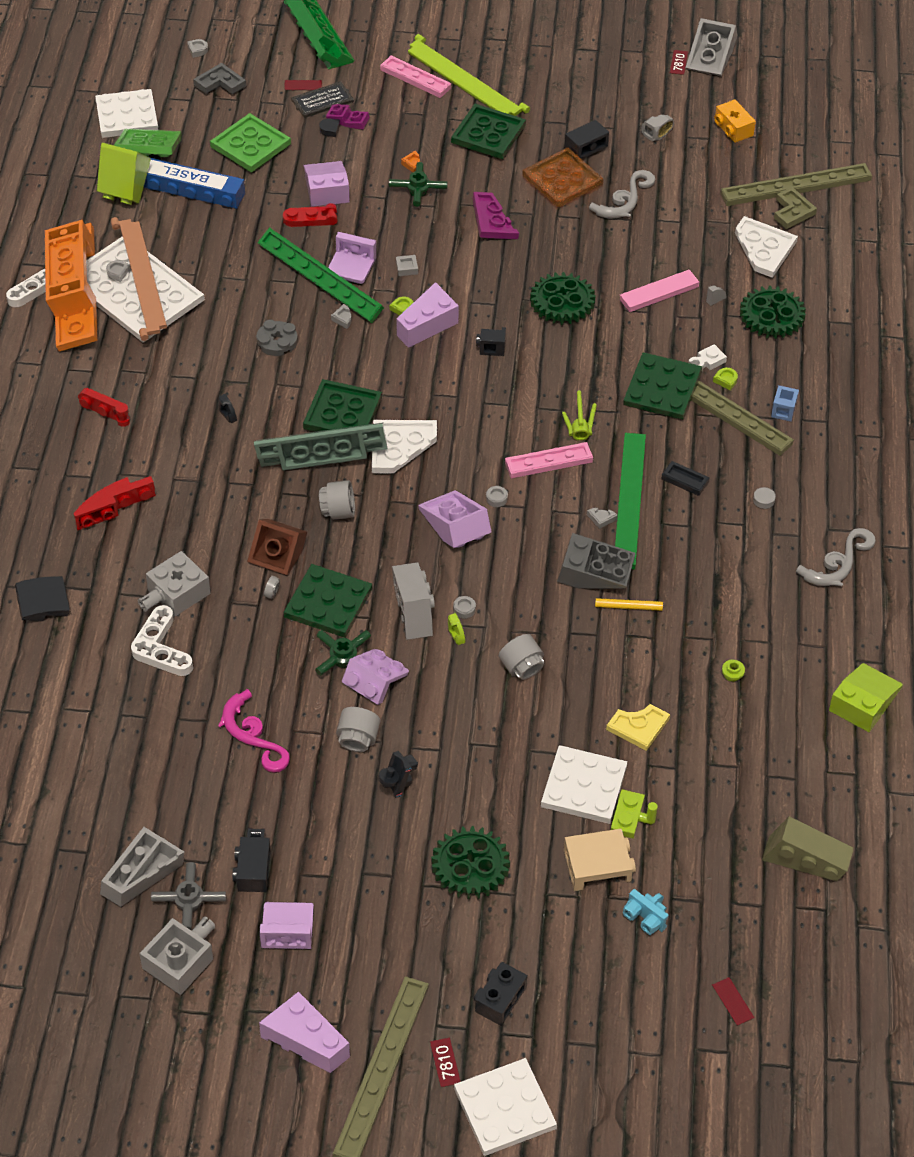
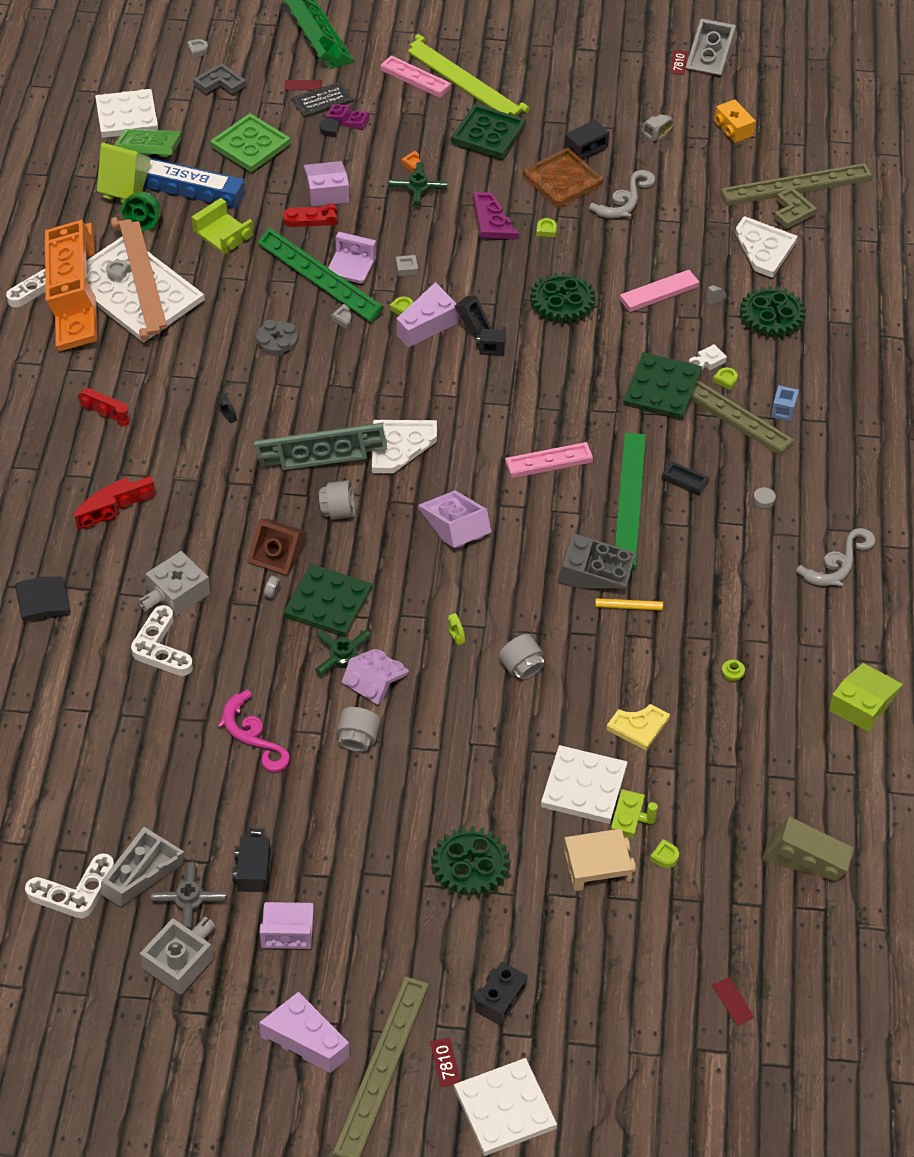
dark green plate [303,379,382,432] -> none
black hips [378,751,418,798] -> none
light grey wedge [392,563,435,640] -> none
light grey tile [453,596,476,618] -> none
light grey tile [486,486,508,507] -> none
lime plant [562,390,597,441] -> none
light grey tile [587,508,618,529] -> none
medium azure hips [623,889,669,935] -> none
none -> white beam [25,854,114,918]
none -> green cylinder [120,191,161,232]
none -> lime panel [191,198,253,254]
none -> black slope [454,296,492,339]
none -> lime tile [536,218,557,238]
none -> lime tile [650,839,679,868]

